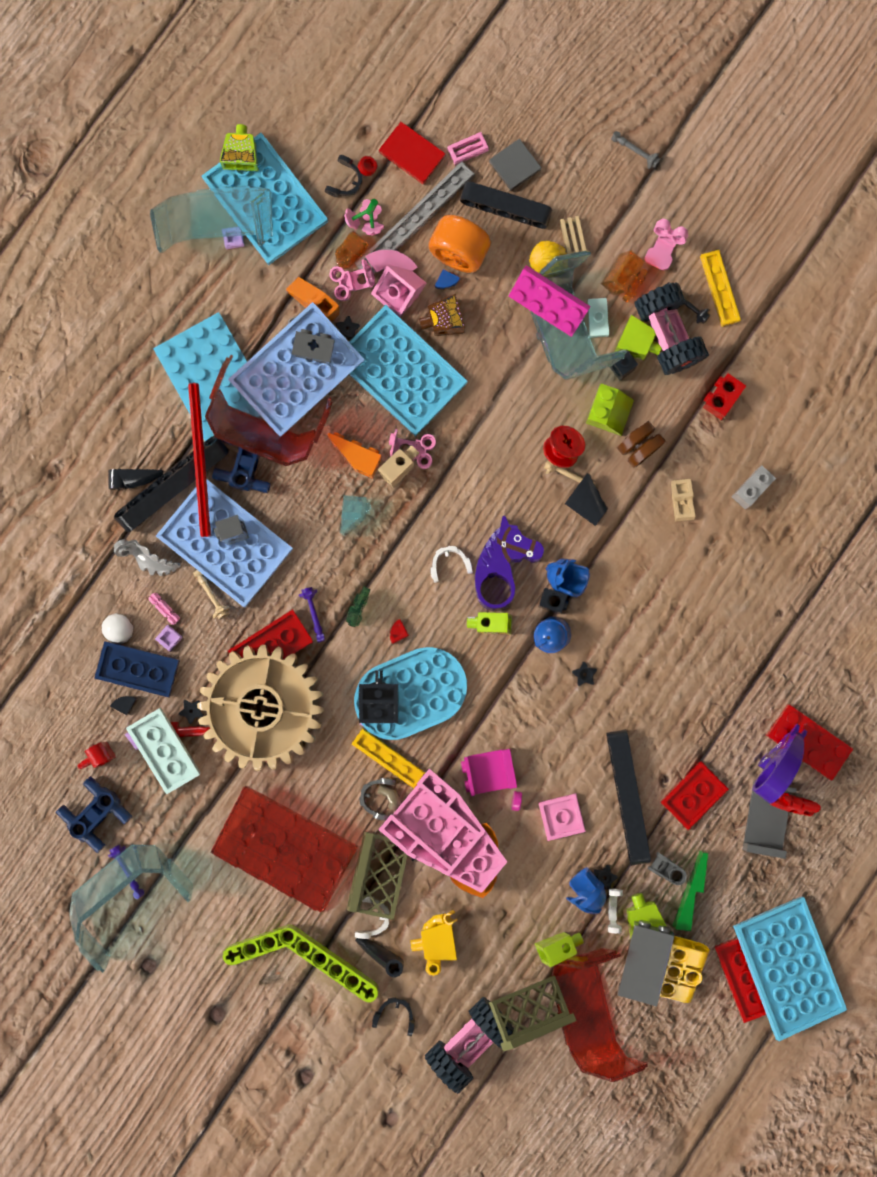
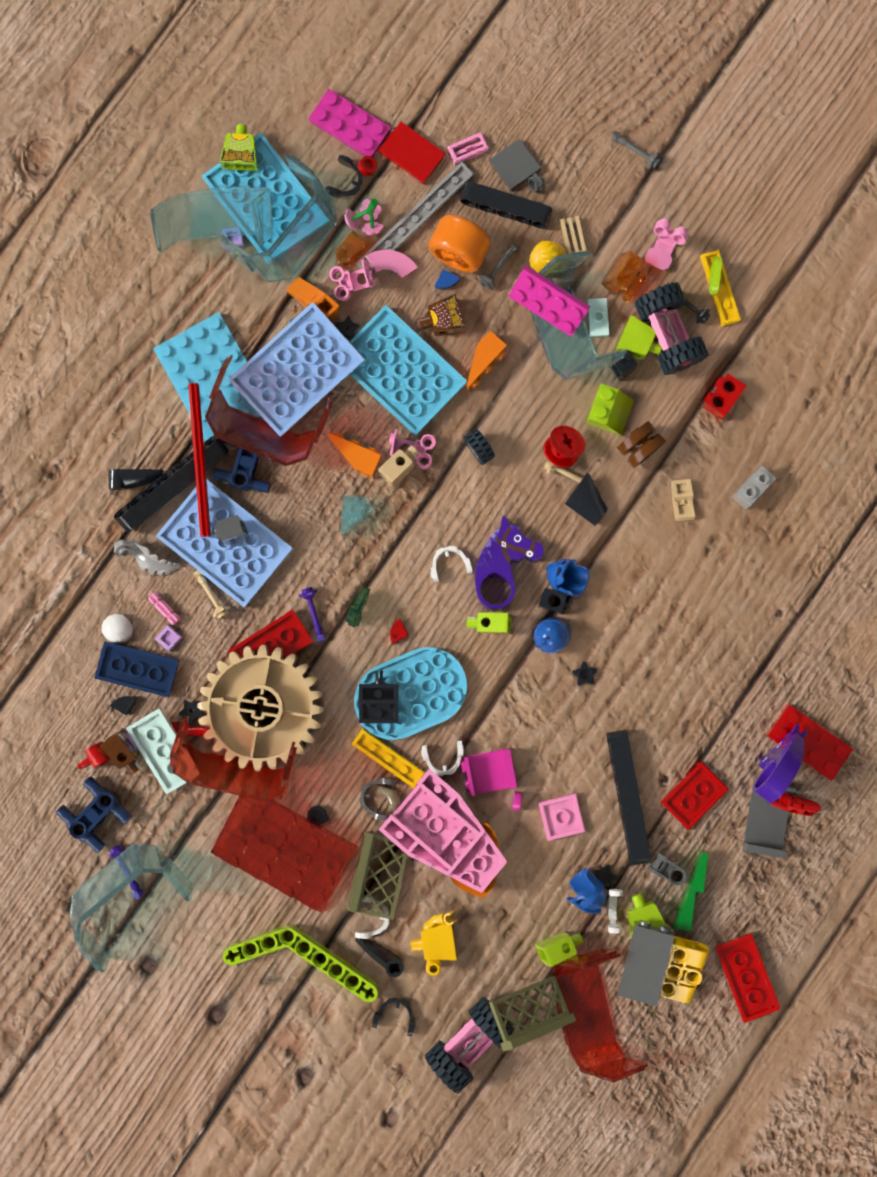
dark grey brick [292,329,335,364] -> none
bright pink slope [371,265,426,317] -> none
medium azure plate [733,896,847,1041] -> none
none -> reddish brown torso [100,729,141,775]
none -> clear red piece [170,716,297,802]
none -> clear light blue piece [218,154,337,282]
none -> black tile [307,805,330,828]
none -> dark pink plate [308,89,391,157]
none -> white piece [421,740,464,776]
none -> black wheel [464,429,495,465]
none -> orange slope [466,331,507,391]
none -> dark grey piece [479,242,519,289]
none -> dark grey plate [528,173,545,192]
none -> lime tile [708,257,722,295]

